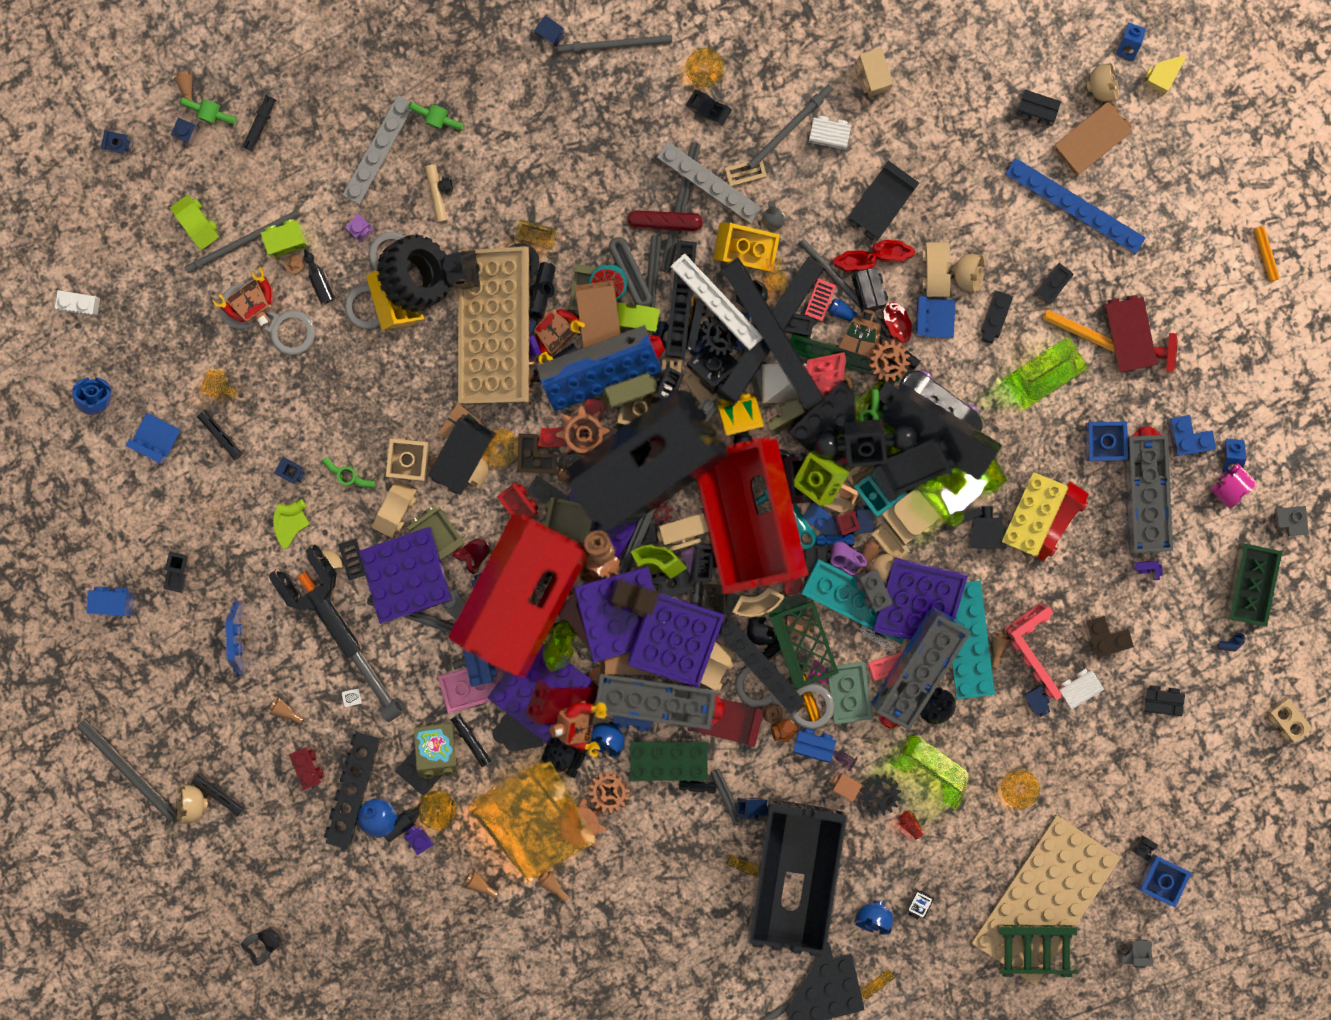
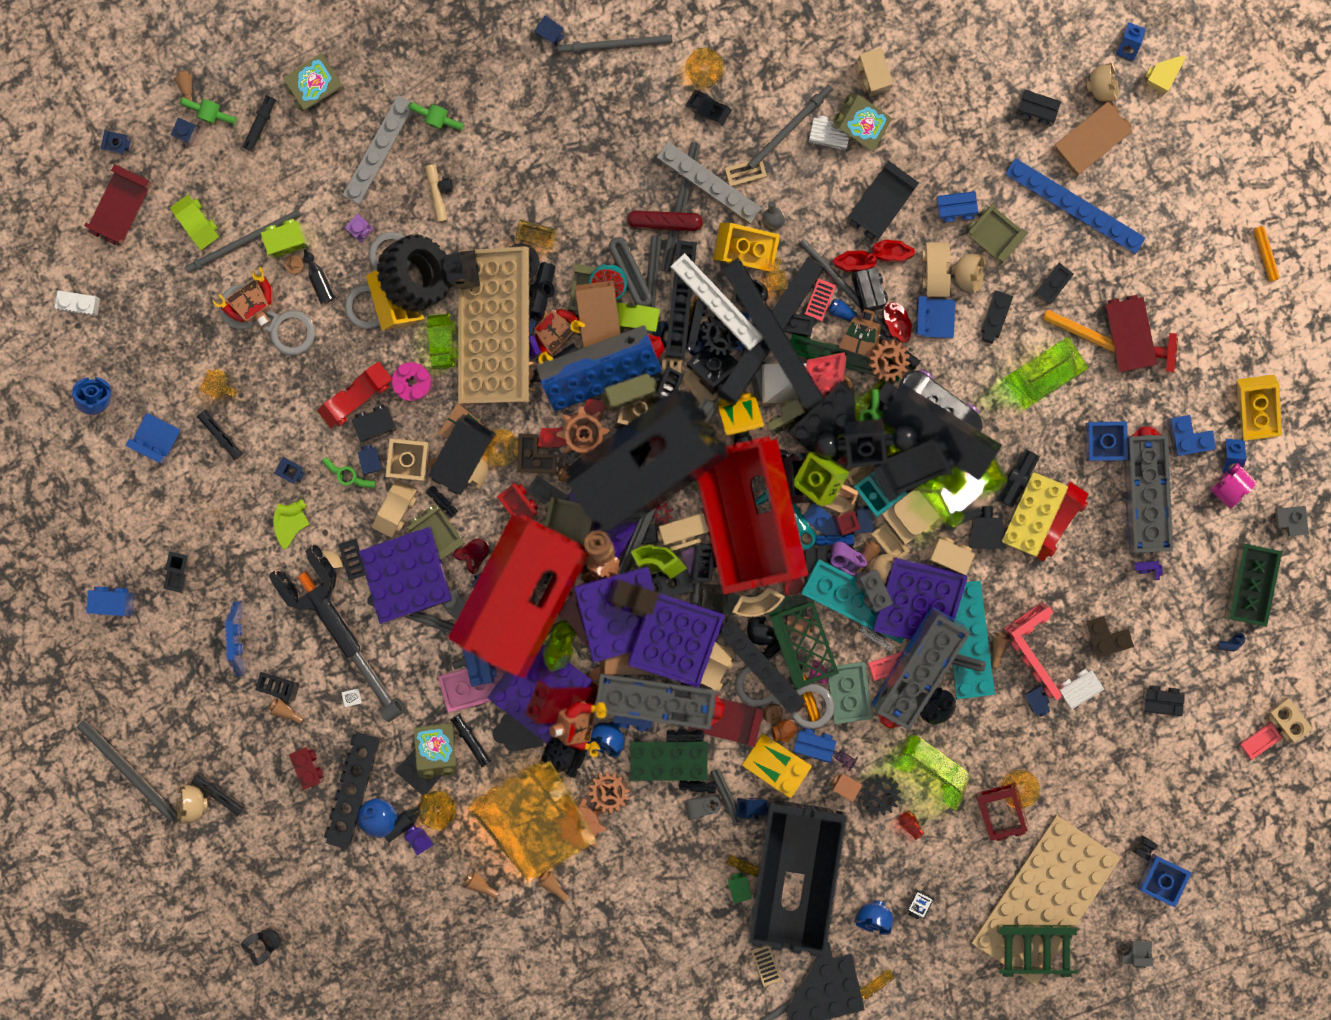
none -> dark red panel [84,164,152,245]
none -> black slope [255,672,300,701]
none -> panel [283,53,345,113]
none -> red brick [317,362,393,429]
none -> black brick [352,405,397,442]
none -> dark blue brick [357,445,383,475]
none -> dark pink brick [392,362,432,402]
none -> black axle [426,486,458,518]
none -> clear neon green brick [427,314,458,369]
none -> black axle [666,730,704,741]
none -> dark grey piece [684,795,722,820]
none -> green brick [728,872,752,903]
none -> yellow slope [742,733,812,798]
none -> tile [751,945,782,987]
none -> panel [831,93,892,152]
none -> tan brick [927,537,975,575]
none -> blue brick [936,191,978,223]
none -> dark grey axle [952,654,986,672]
none -> olive panel [967,204,1028,264]
none -> dark red window [977,783,1029,841]
none -> black piece [998,449,1040,507]
none -> yellow slope [1236,374,1282,441]
none -> coral tile [1239,722,1282,760]

